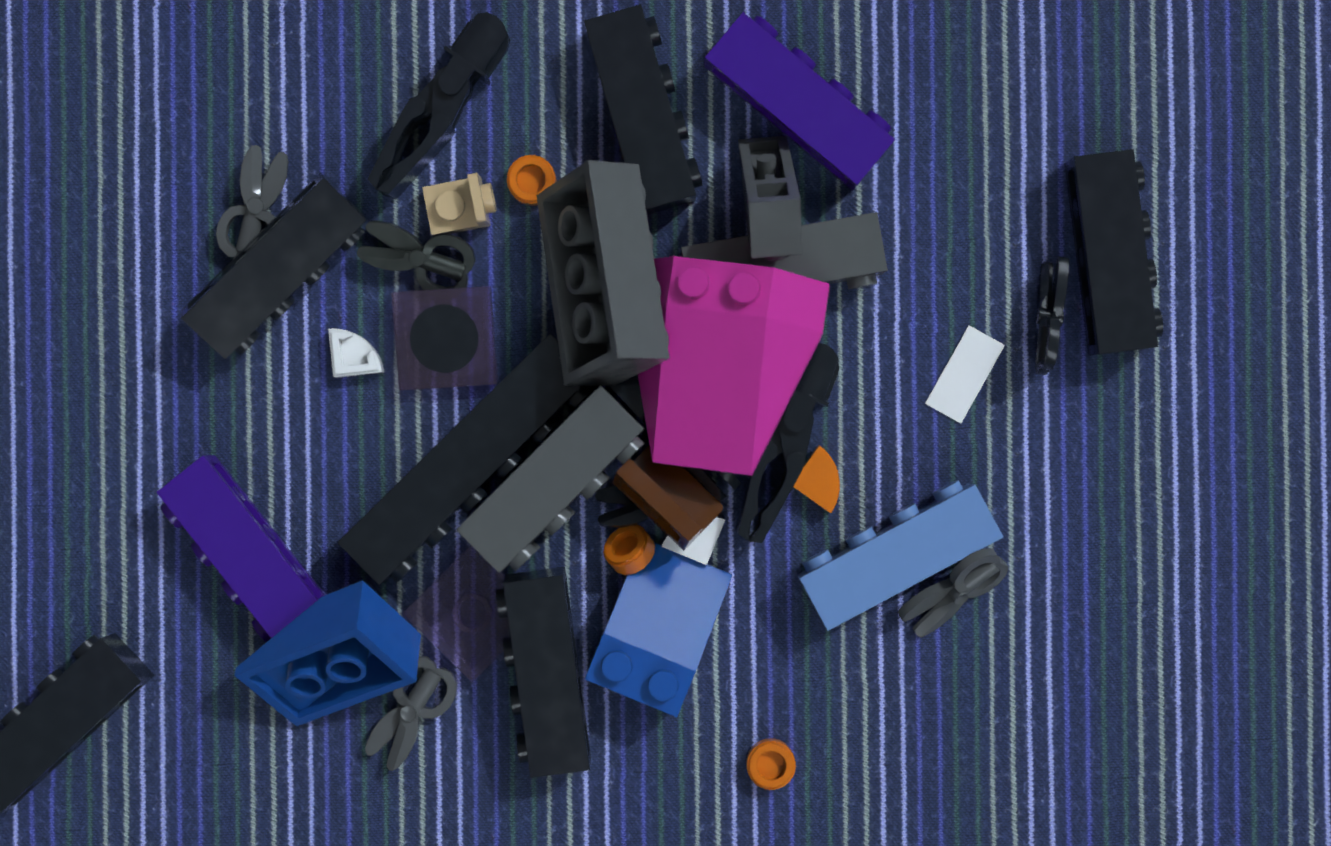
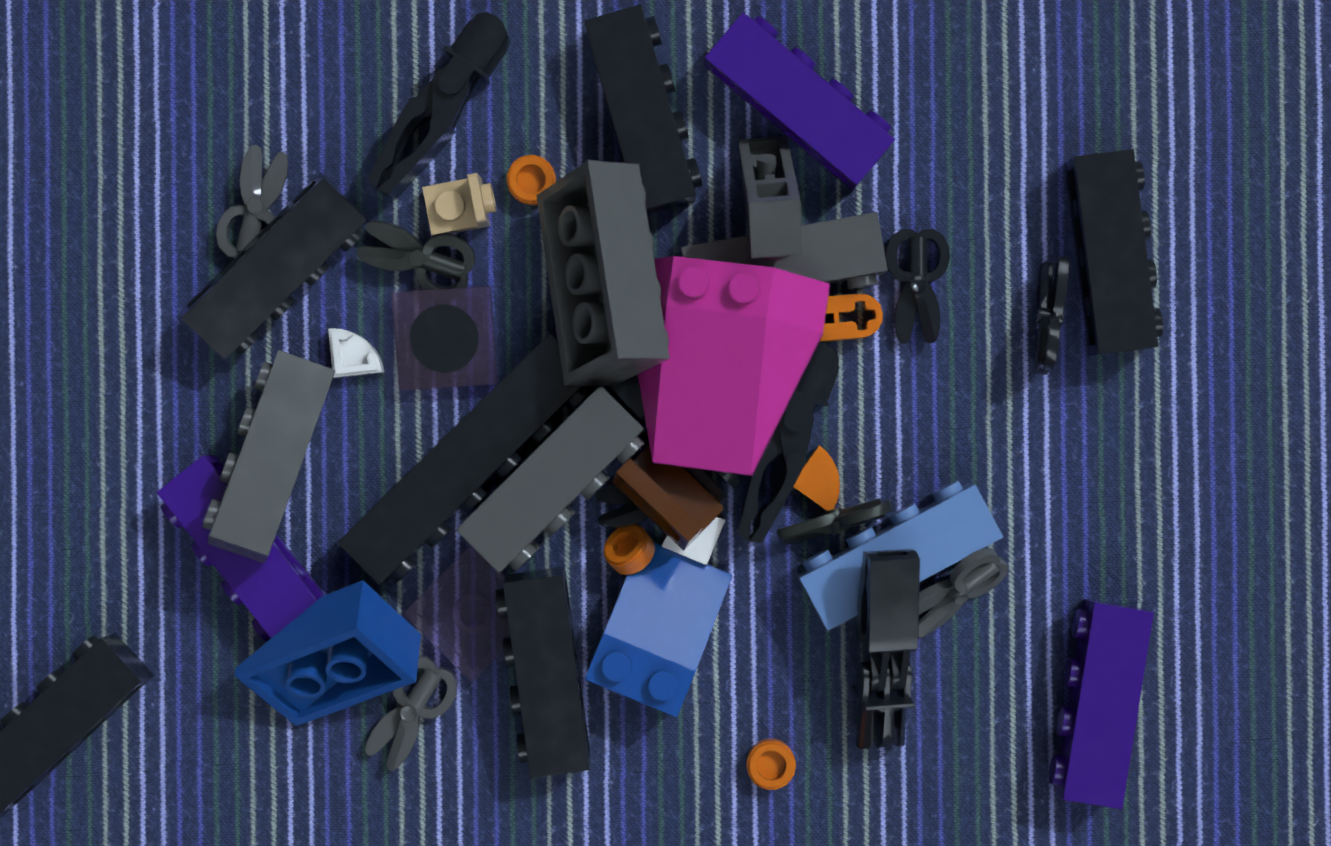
white sticker [925,325,1005,423] -> none
none -> dark grey brick [202,350,336,563]
none -> pearl dark grey piece [777,498,893,545]
none -> orange beam [820,294,883,342]
none -> black arm [852,549,920,749]
none -> black piece [885,229,950,344]
none -> dark purple brick [1049,599,1154,810]

